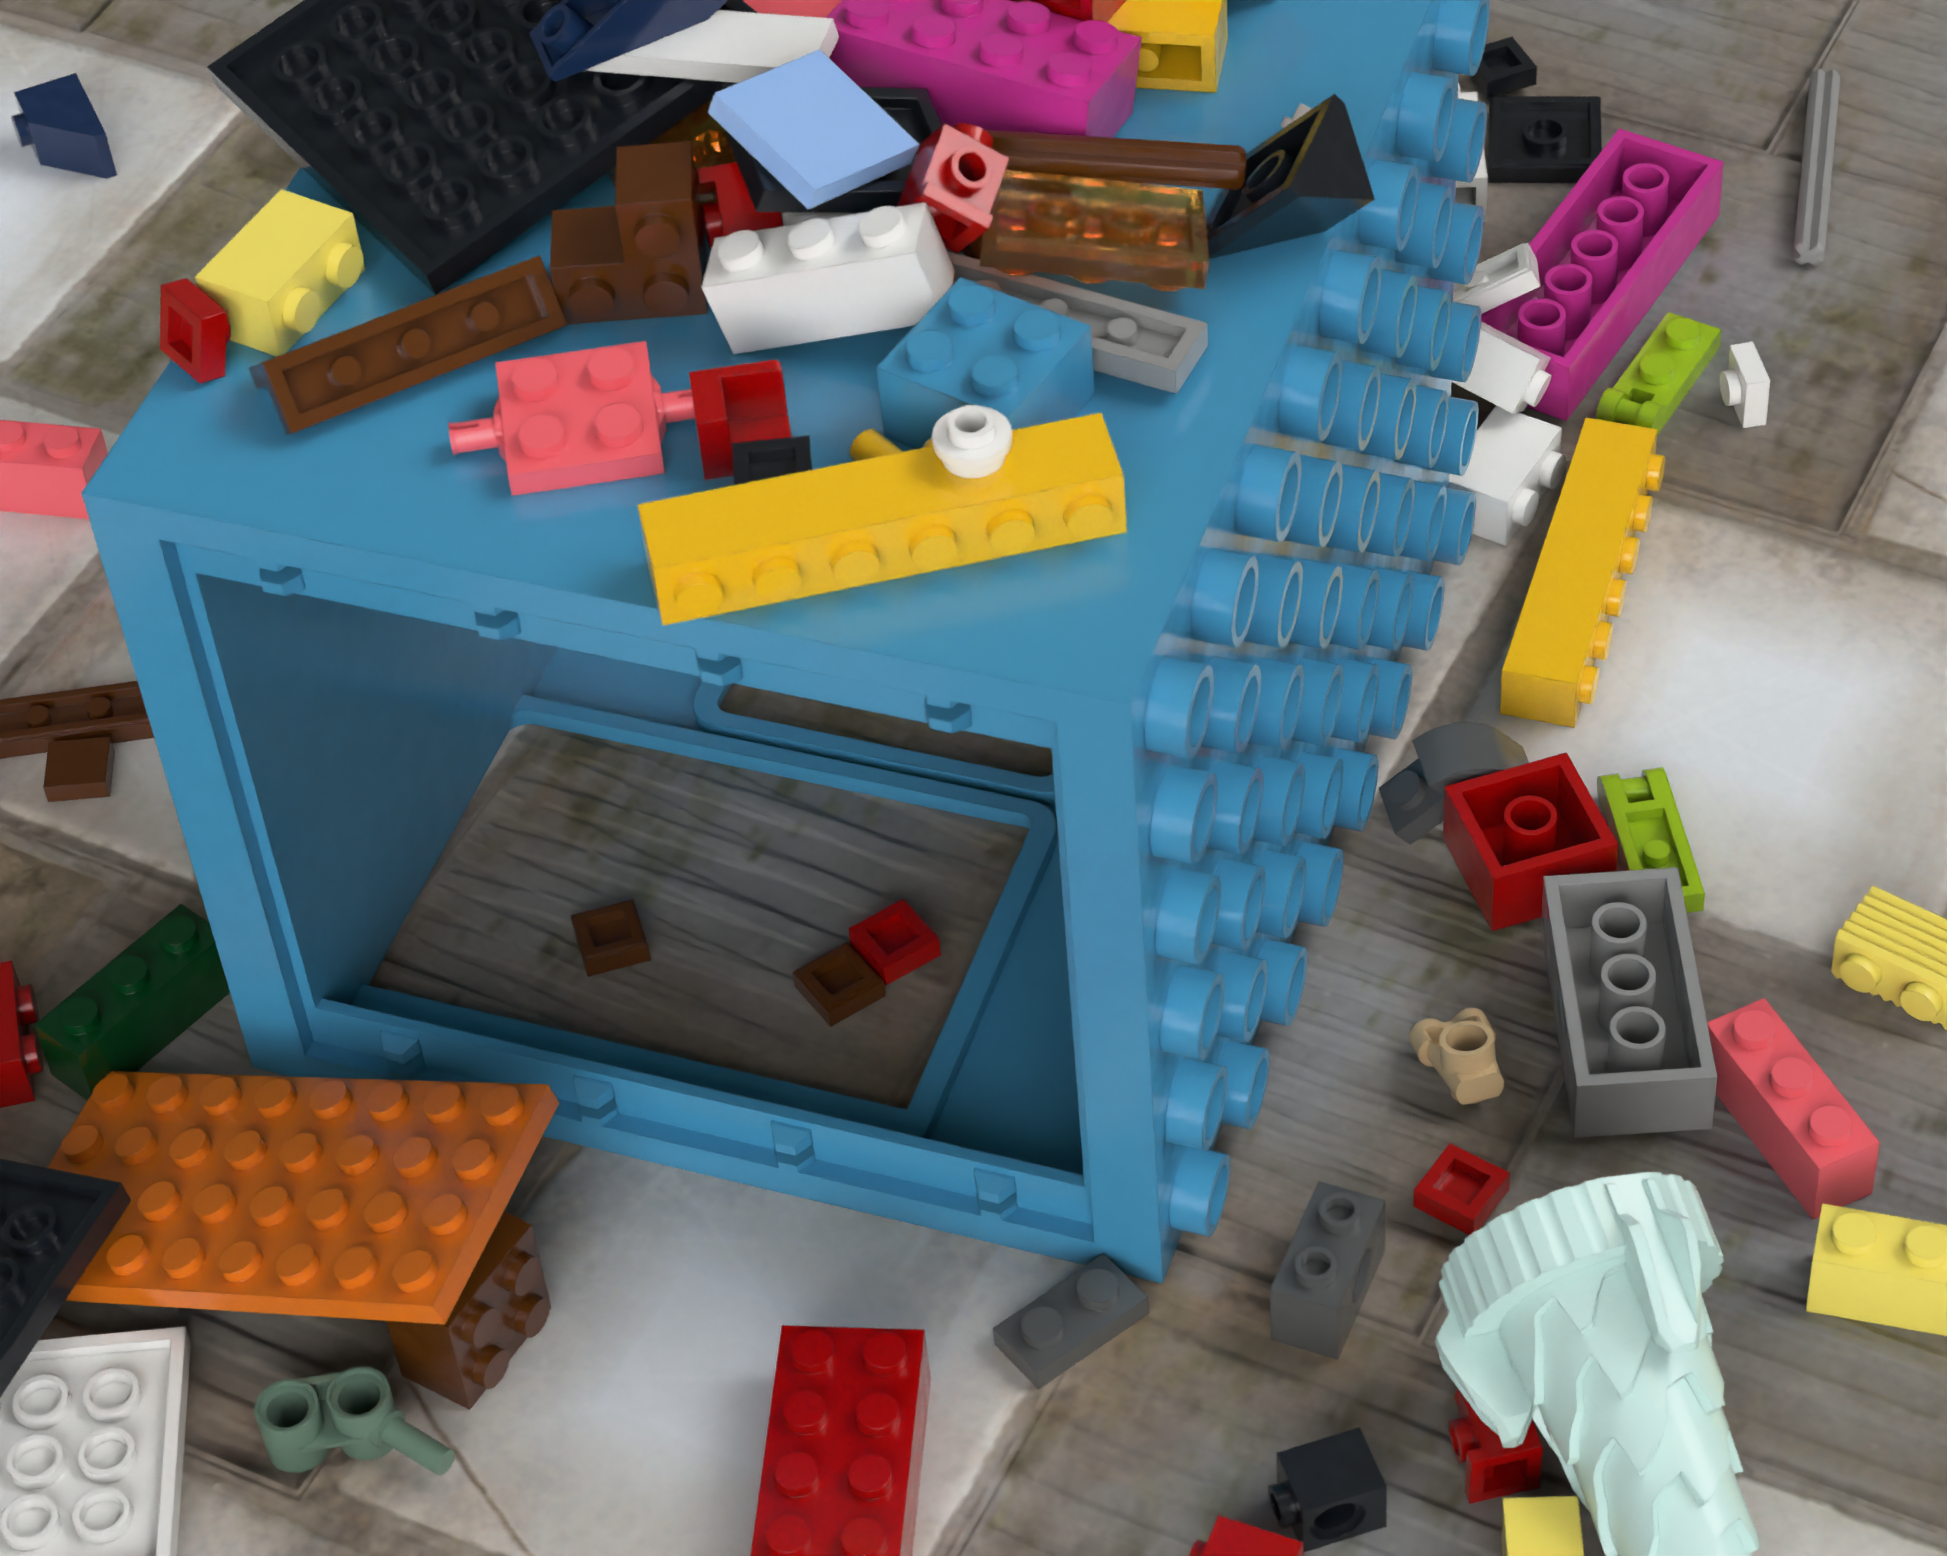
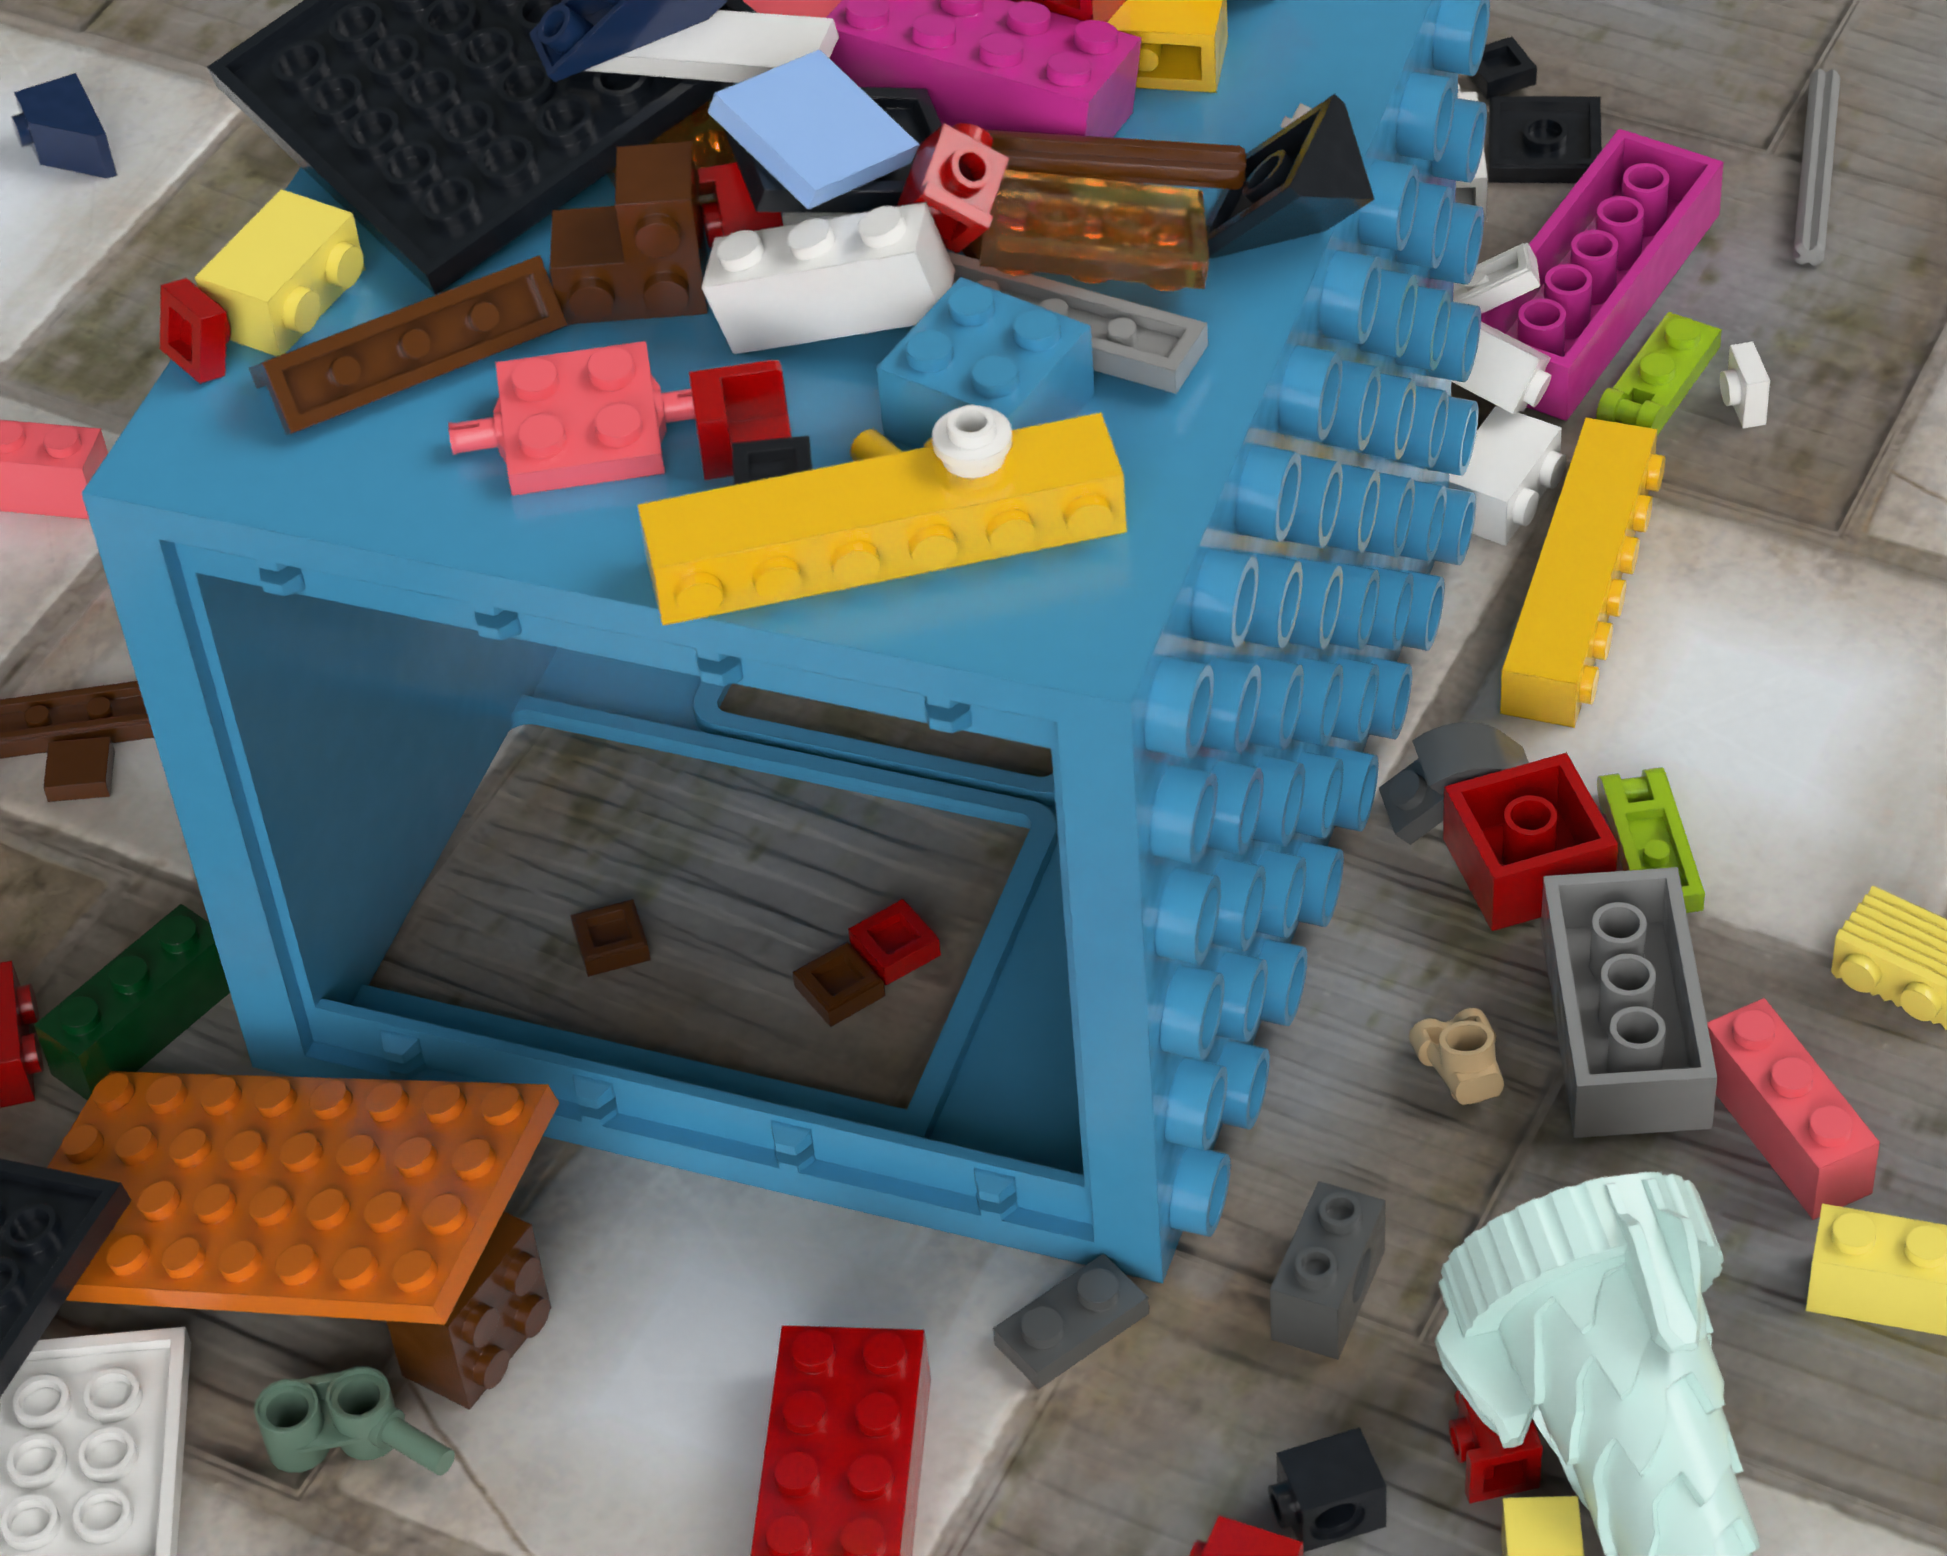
red plate [1413,1143,1510,1235] -> none

